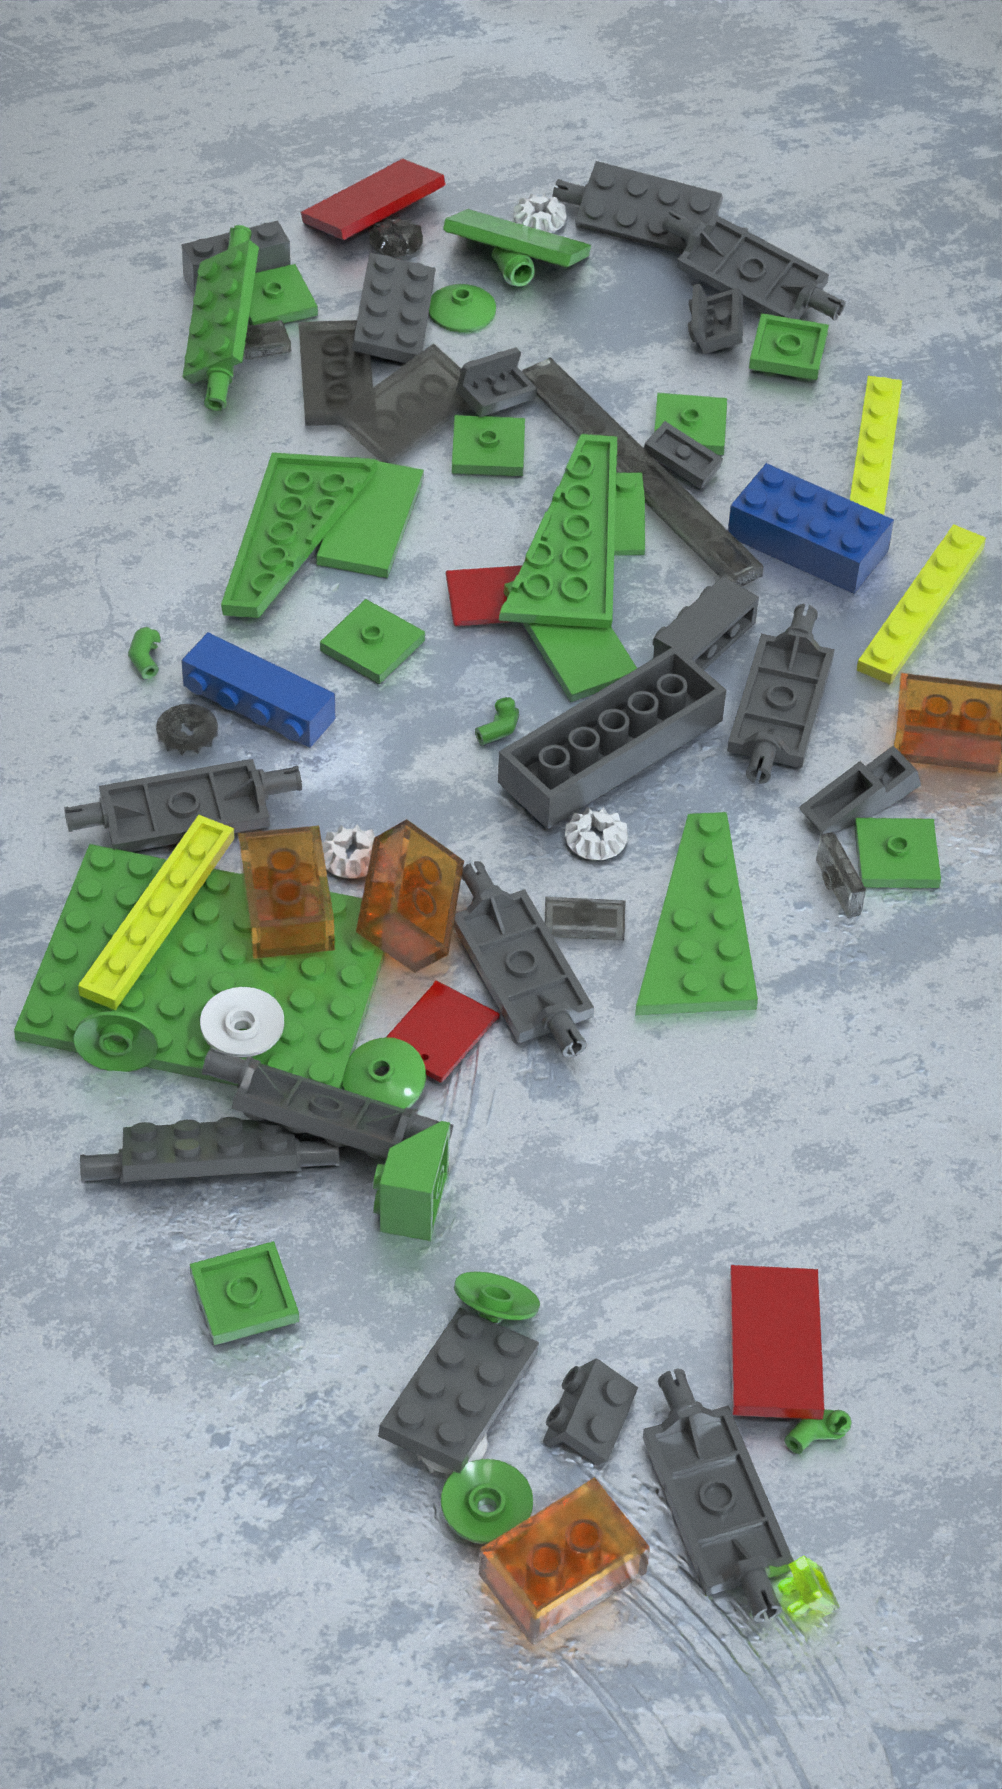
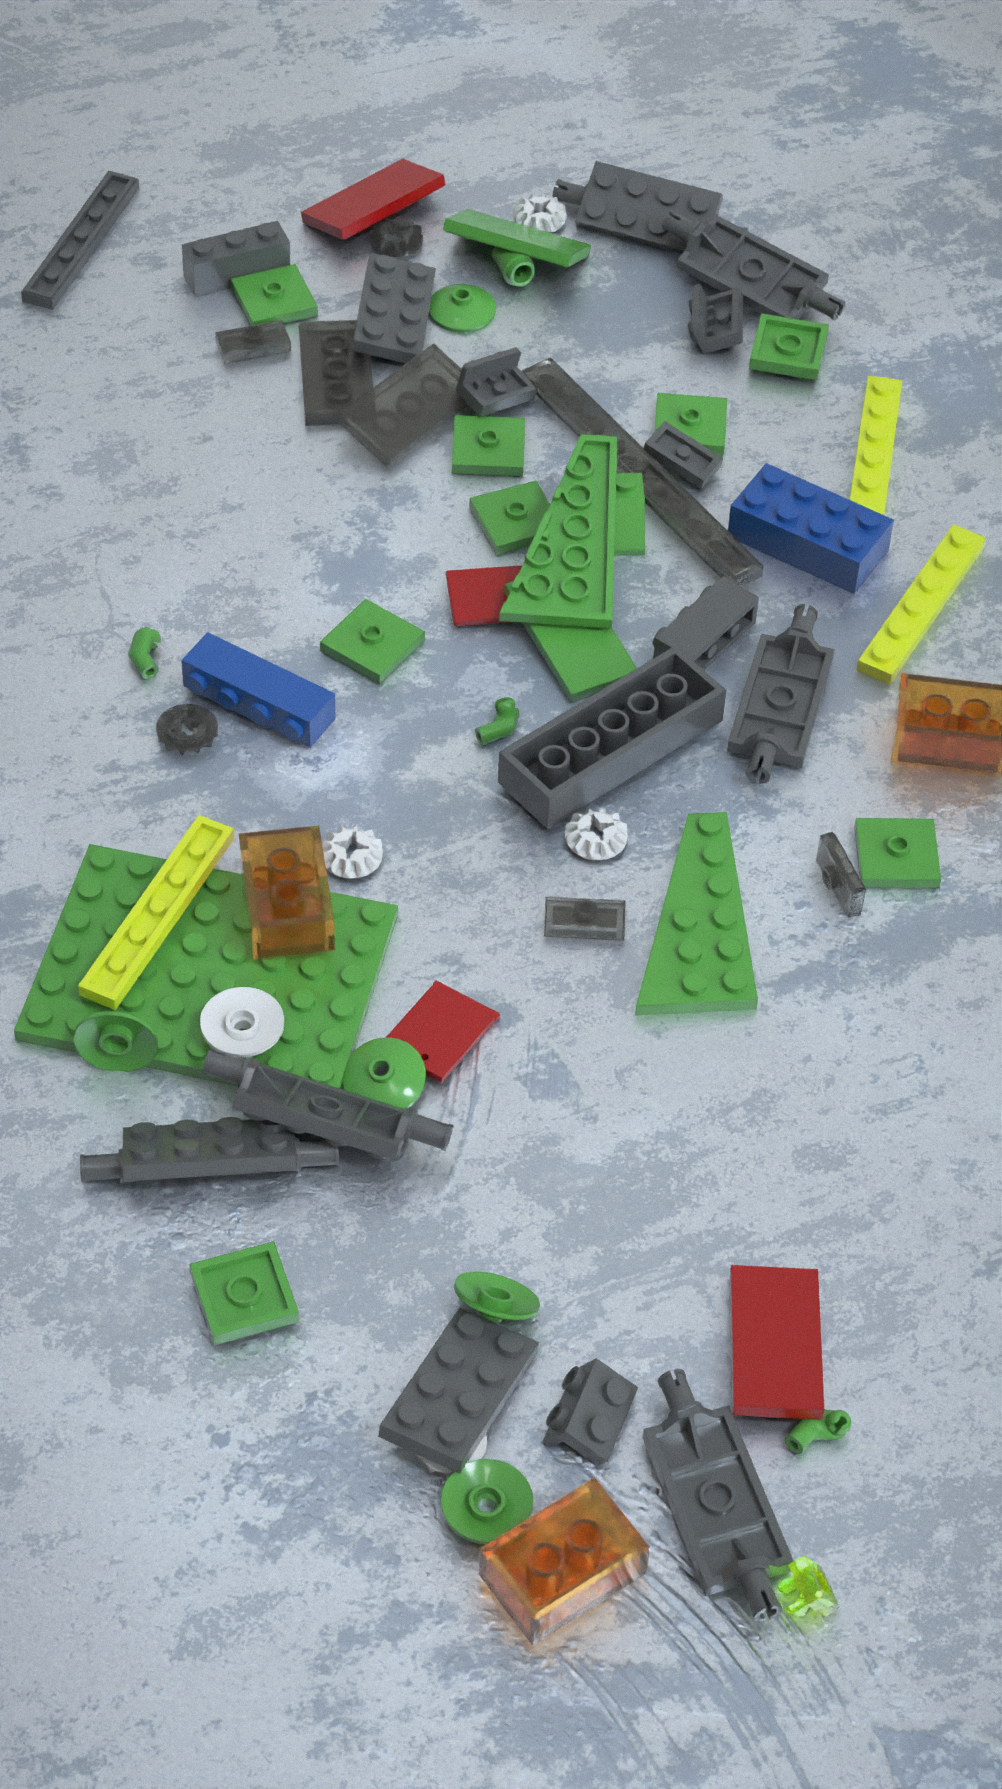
dark grey plate [64,759,302,852] -> none
bright green plate [182,225,259,411] -> none
bright green wing [221,452,378,618] -> none
bright green tile [317,457,424,578] -> none
clear orange brick [356,819,464,973] -> none
bright green slope [373,1121,450,1241] -> none
dark grey plate [451,861,594,1058] -> none
dark grey slope [799,746,921,836] -> none
none -> dark grey tile [21,170,139,310]
none -> bright green plate [469,480,550,555]

